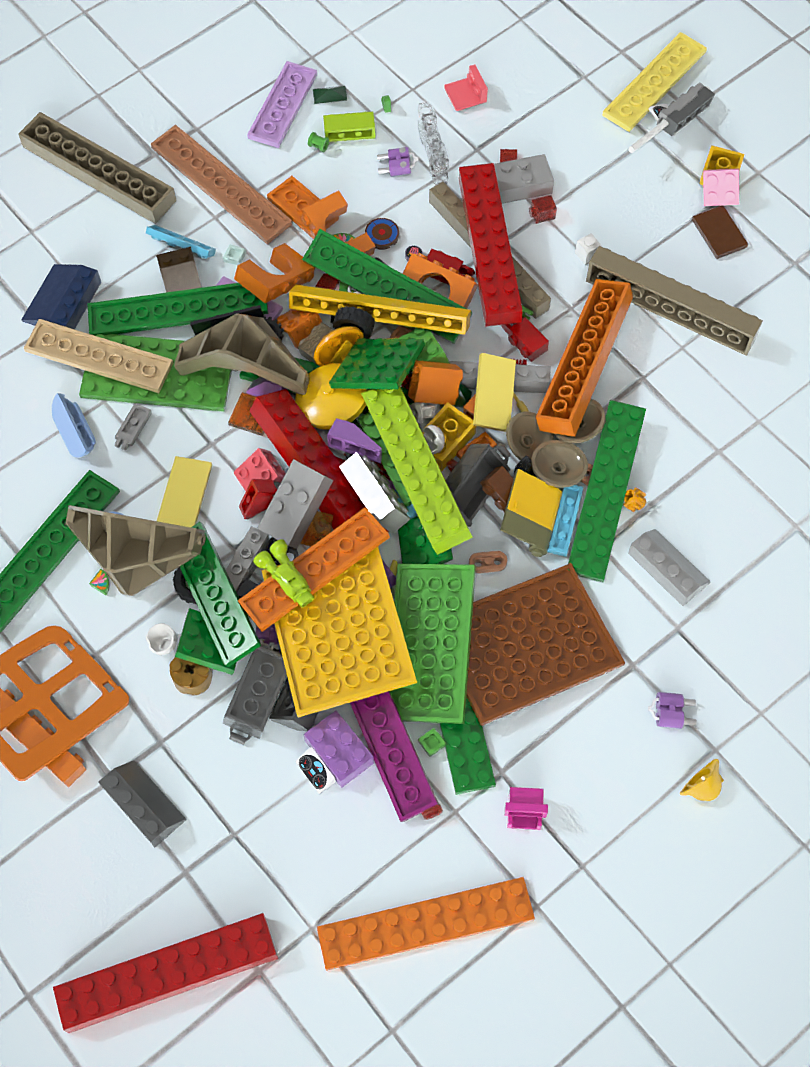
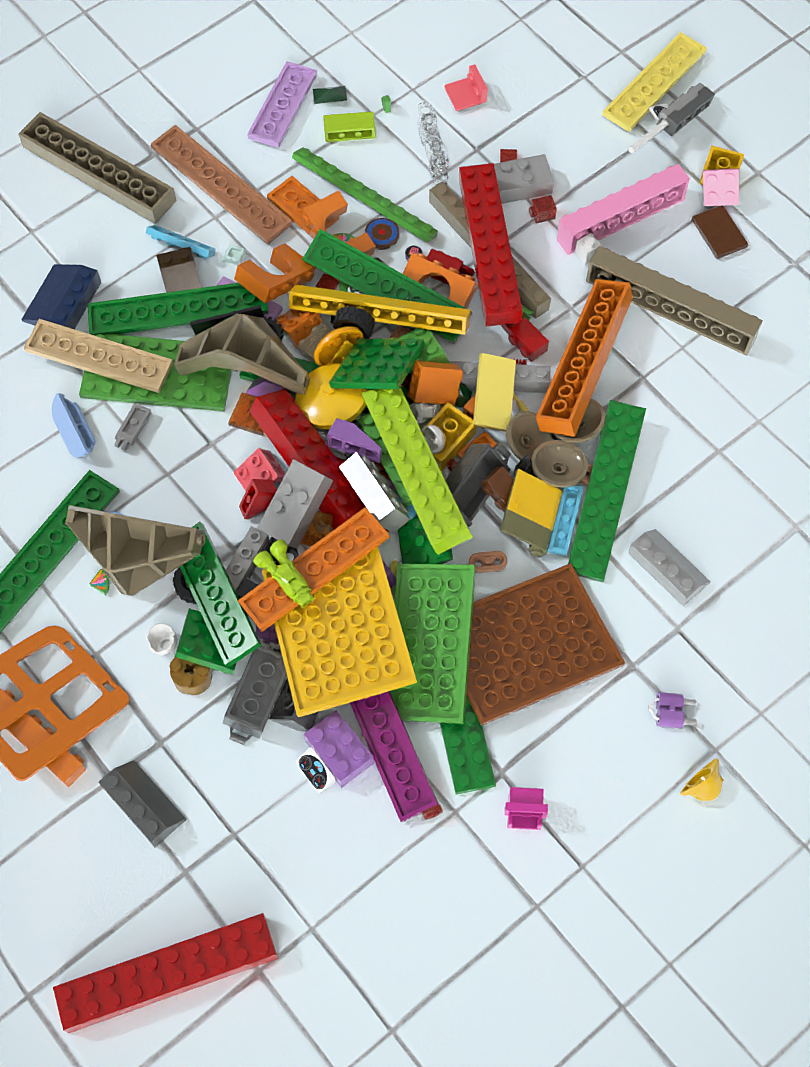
light yellow tile [157,456,212,528] -> none
bright green bush [307,132,329,152] -> none
orange plate [317,877,535,971] -> none
medium lavender piece [377,147,418,176] -> none
bright green plate [418,728,446,757] -> none
light orange gear [623,487,646,512] -> none
none -> bright green plate [292,147,438,242]
none -> bright pink brick [557,164,690,255]

